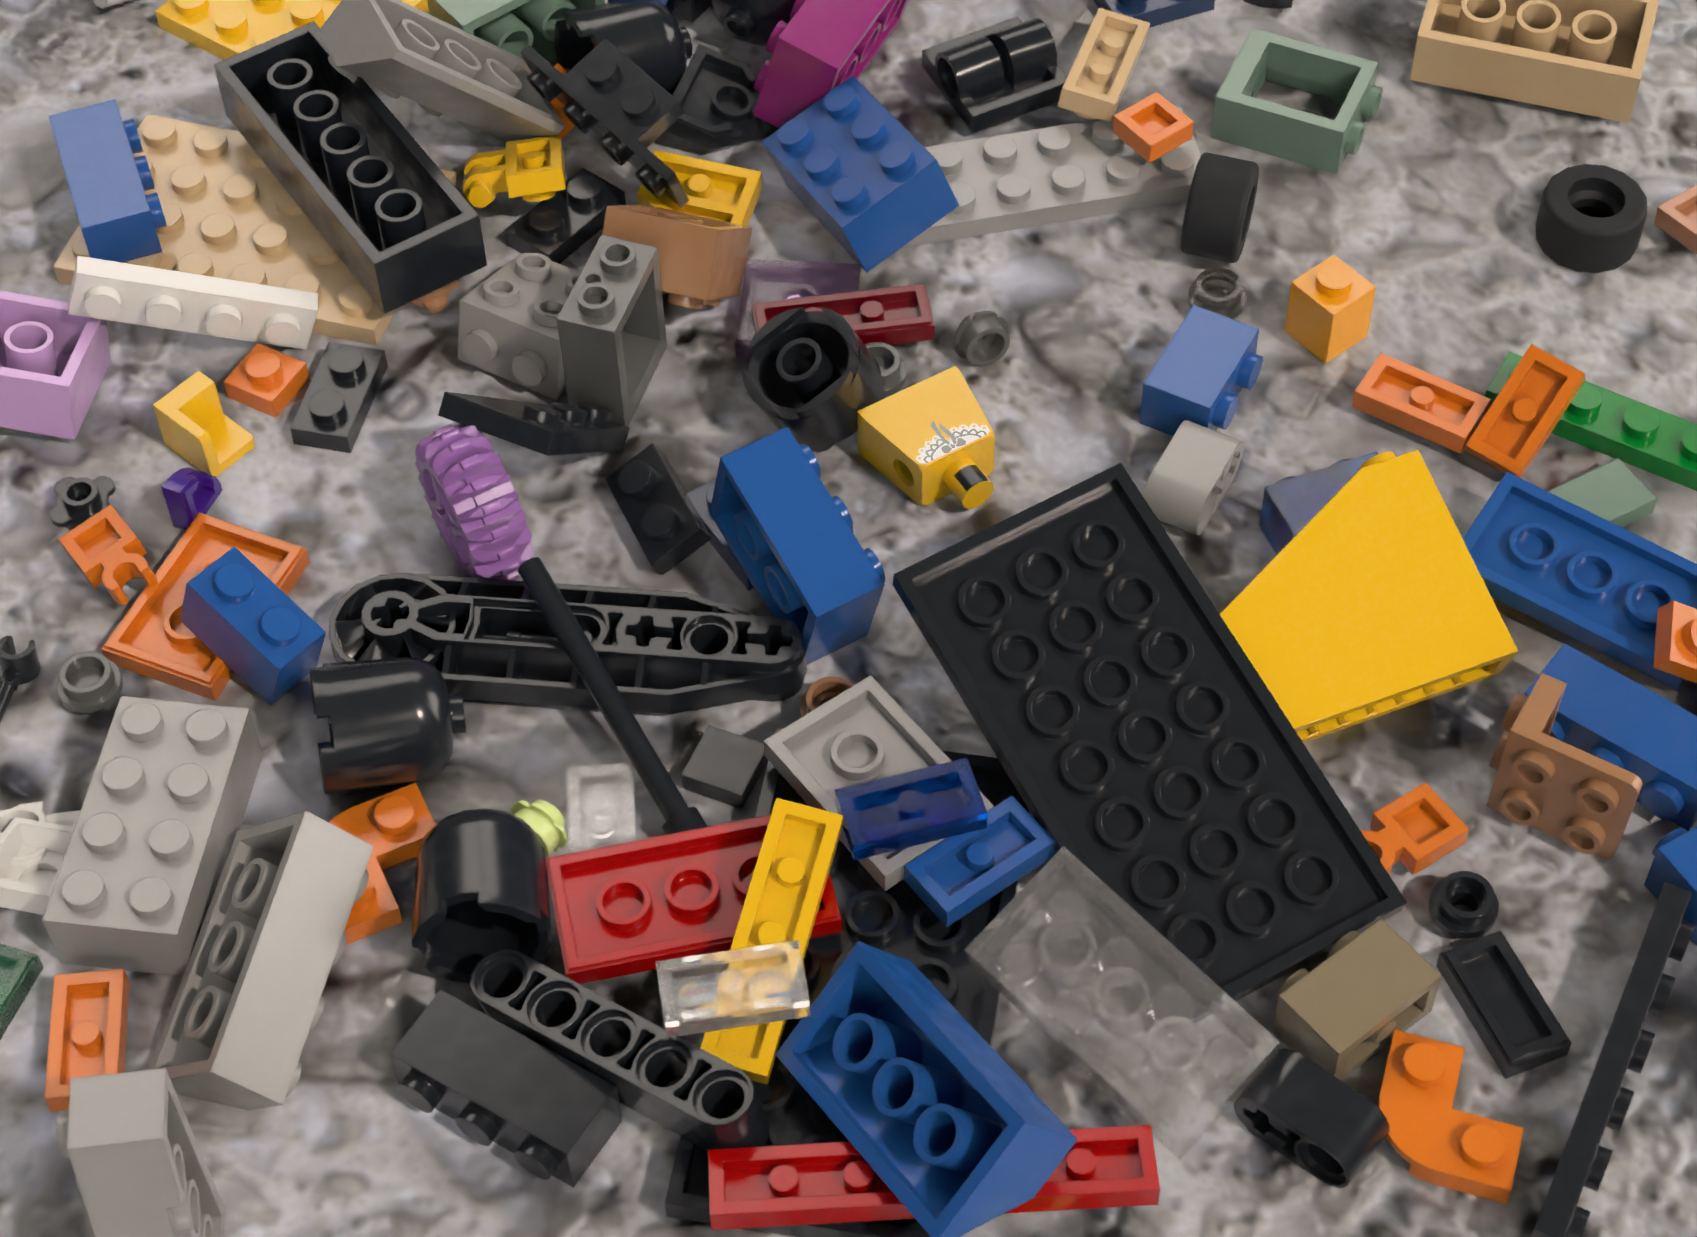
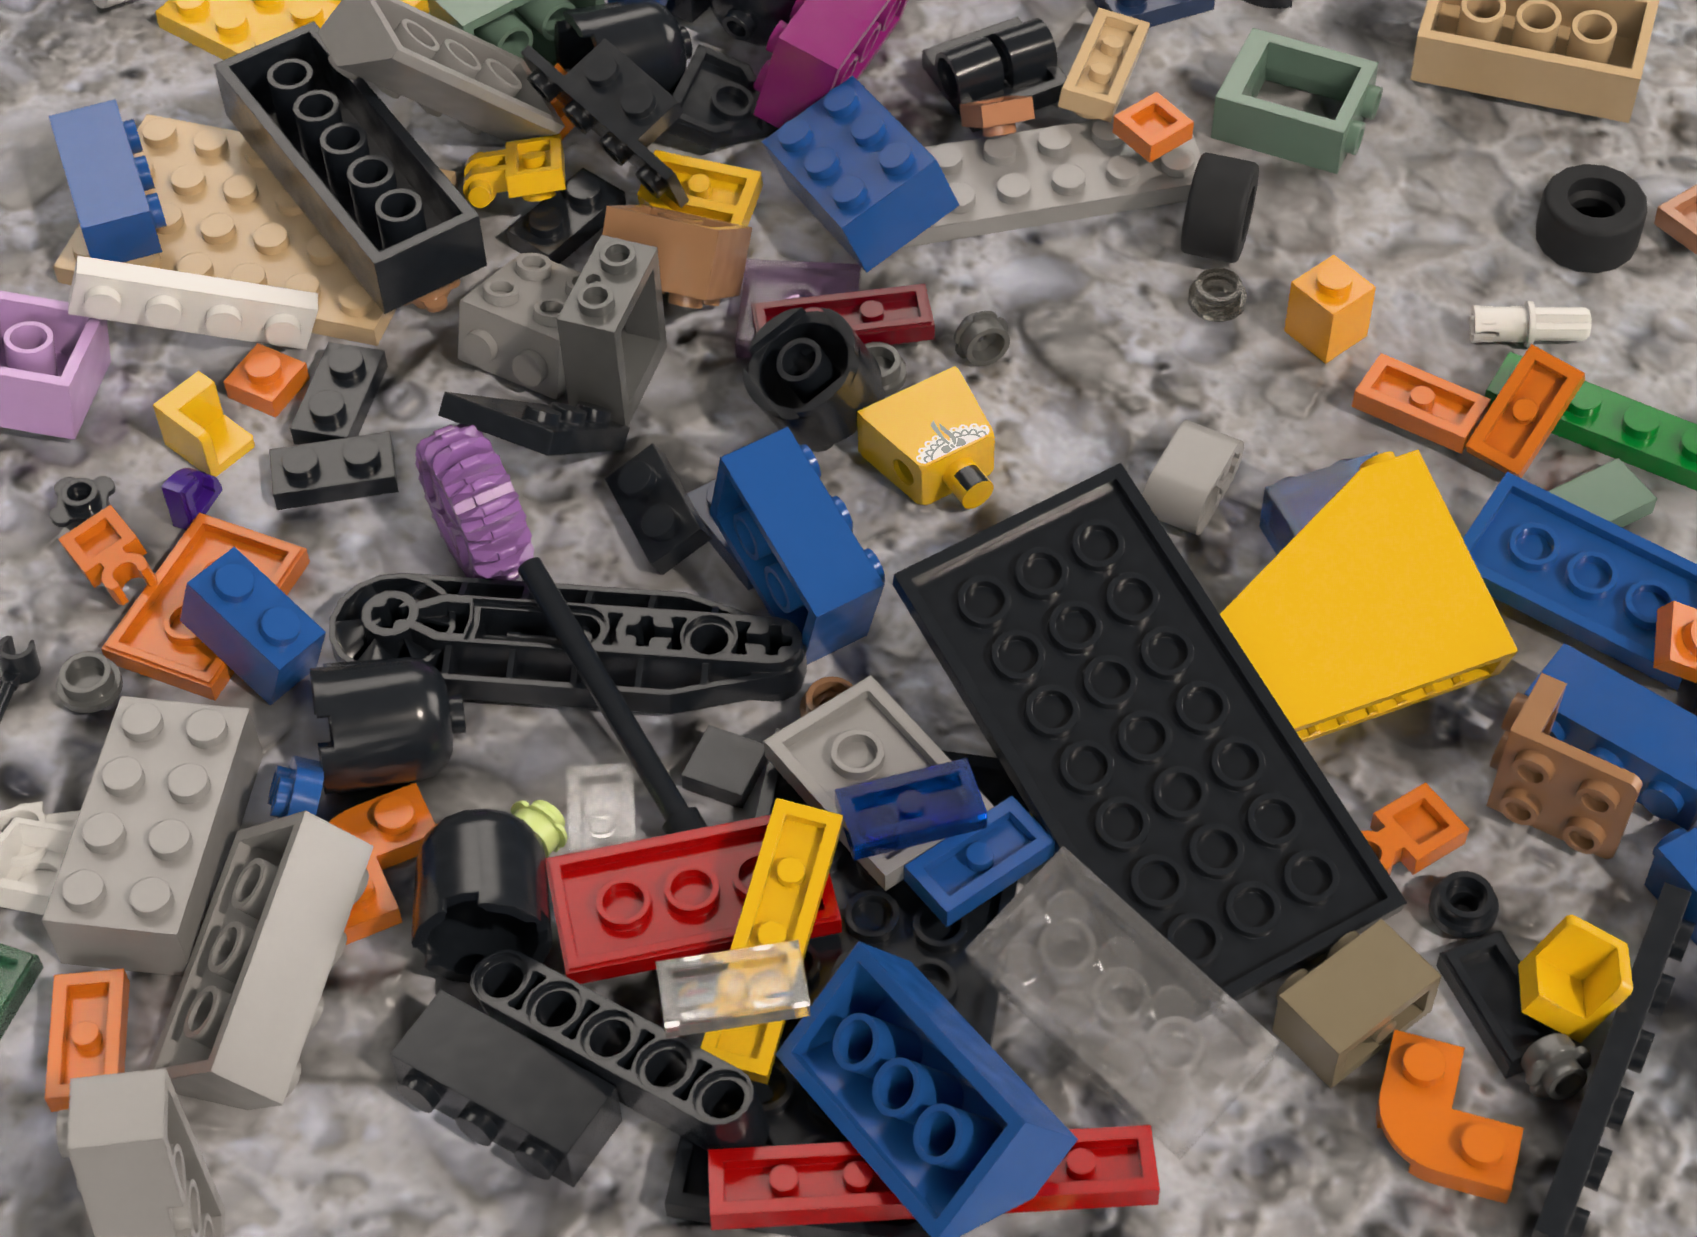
brick [1139,305,1263,436] -> none
black beam [1234,1048,1390,1188] -> none
none -> blue plate [268,755,324,819]
none -> plate [269,431,399,510]
none -> nougat plate [959,95,1035,137]
none -> white axle [1469,301,1592,348]
none -> yellow panel [1518,915,1633,1043]
none -> dark grey plate [1521,1033,1591,1100]

